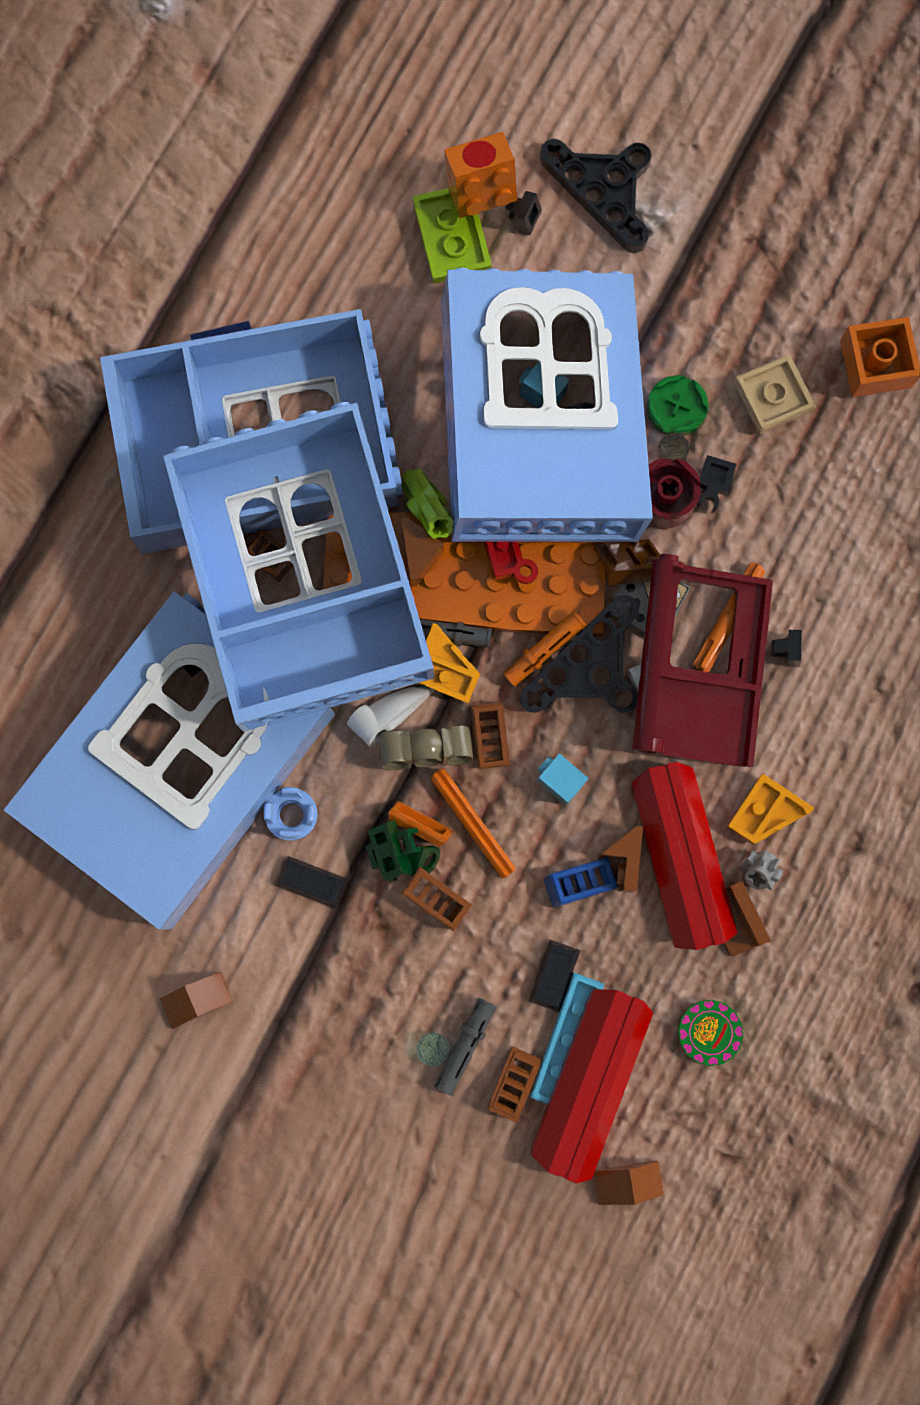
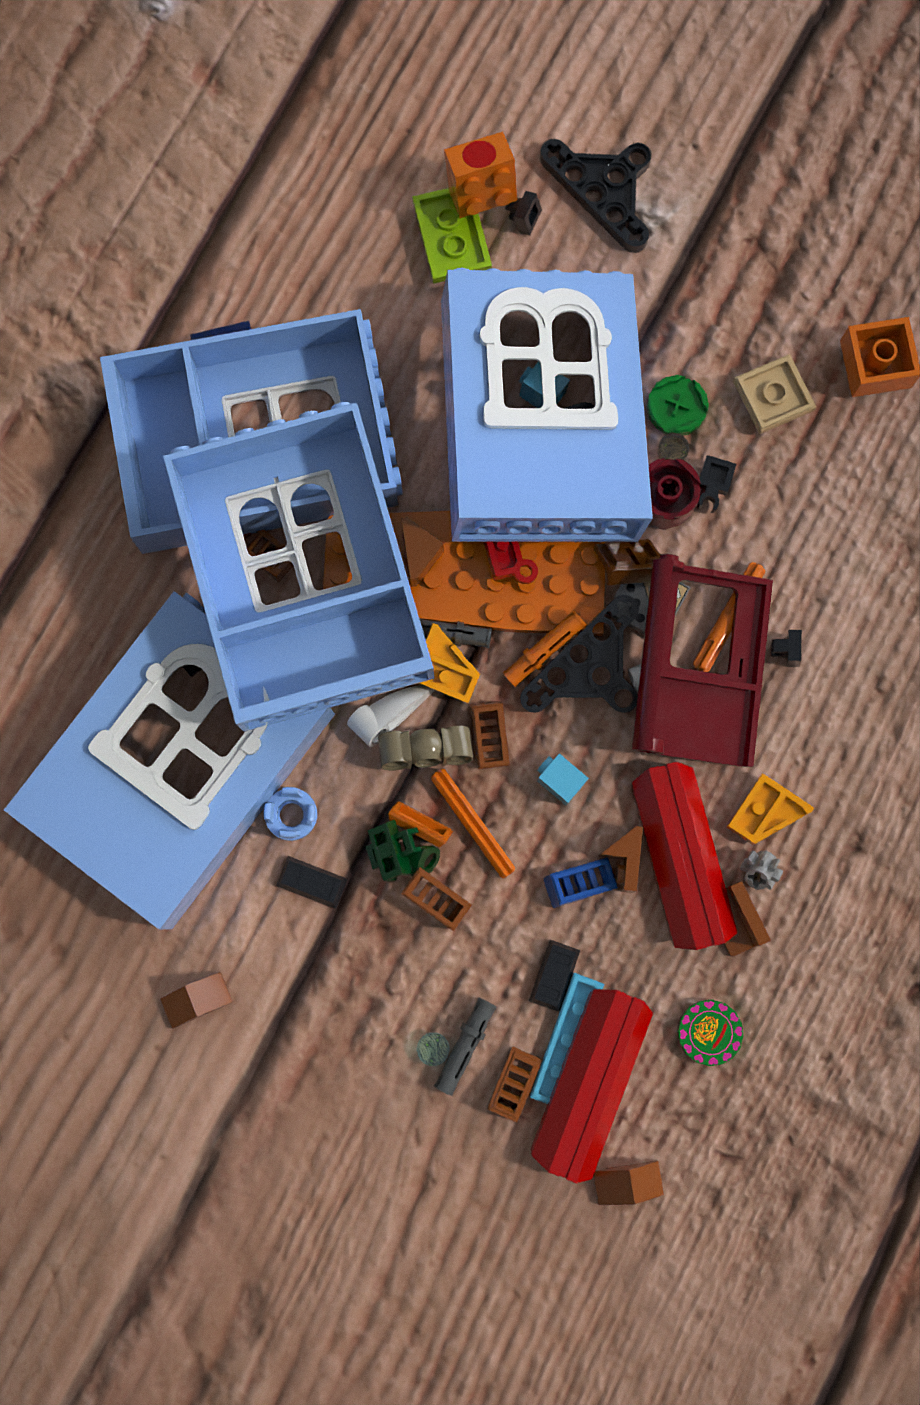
lime piece [401,468,454,539] -> none

